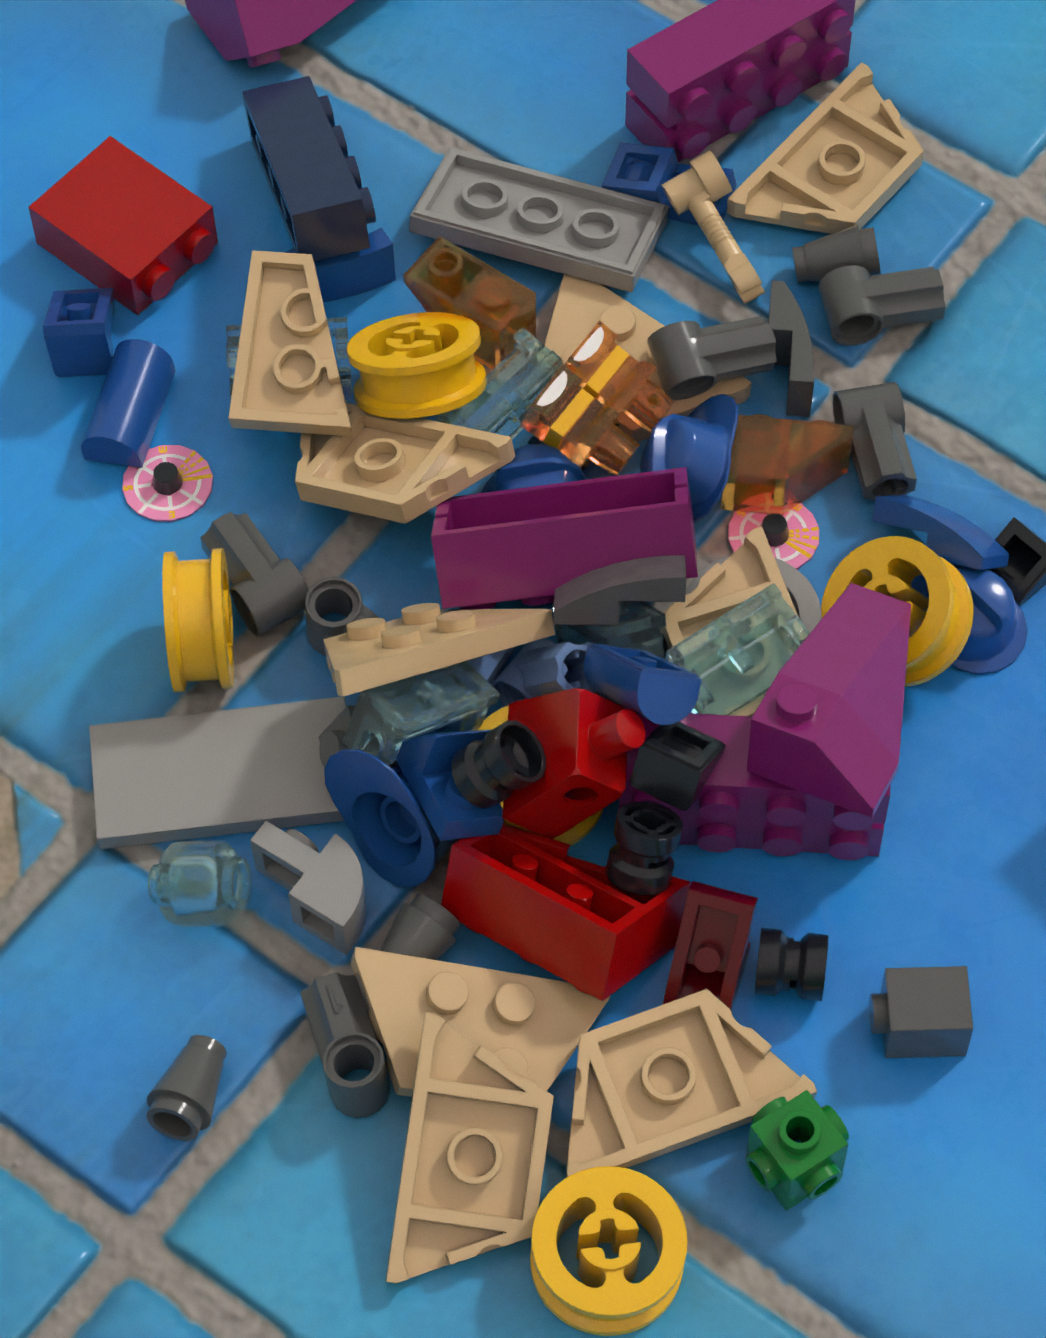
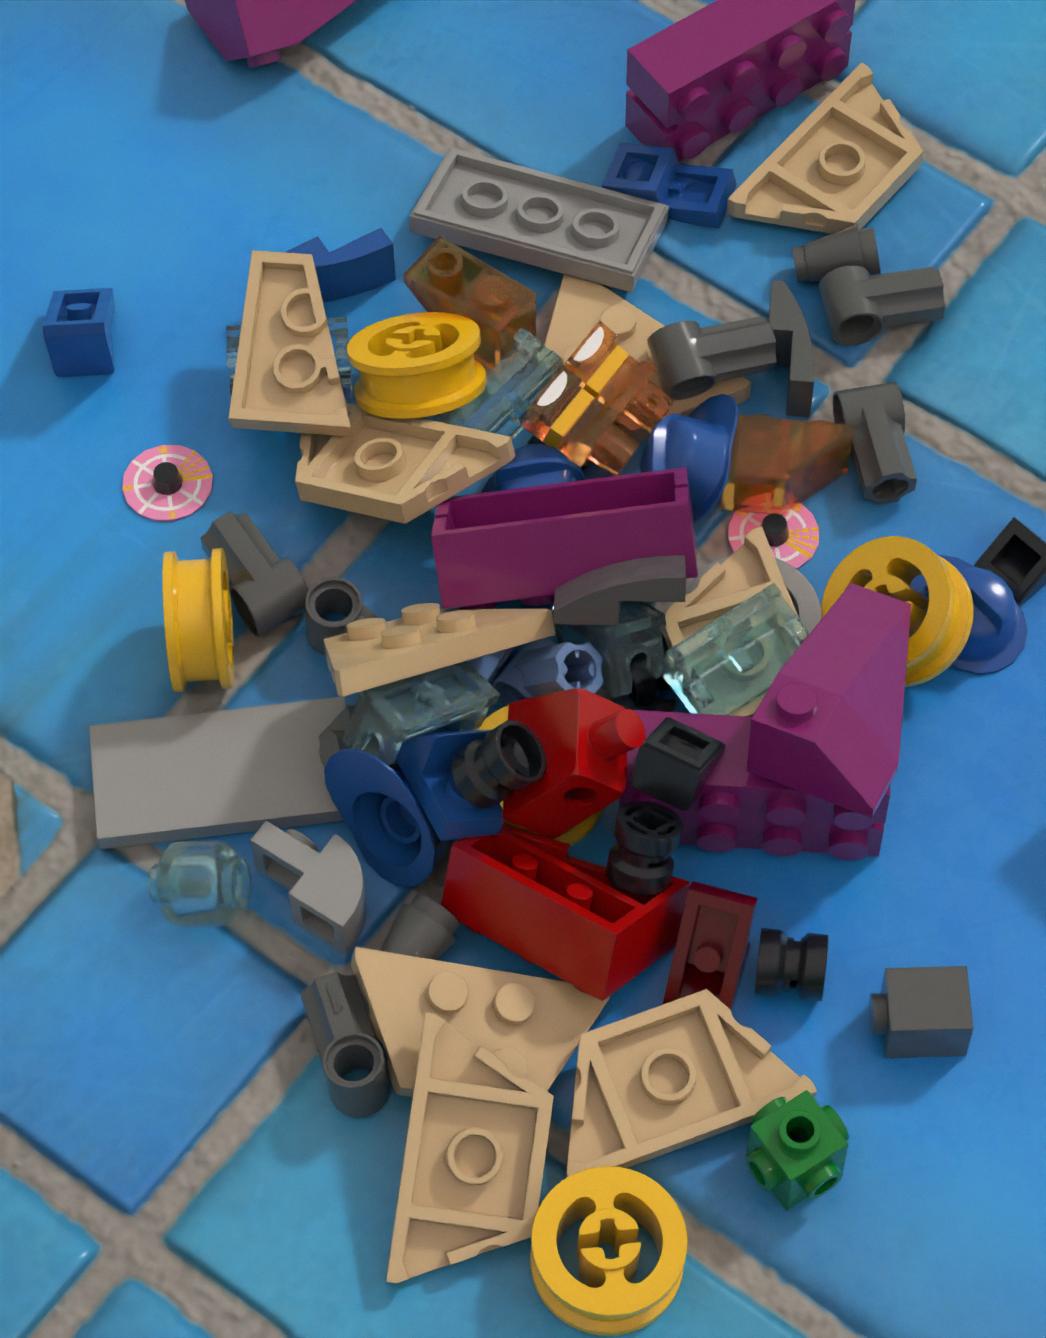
red brick [28,136,218,315] -> none
blue brick [81,339,176,468] -> none
dark grey cone [146,1035,227,1141] -> none
dark blue brick [242,76,376,262] -> none
blue brick [584,643,701,725] -> none
tan brick [661,150,765,304] -> none
blue slope [872,494,1009,570] -> none

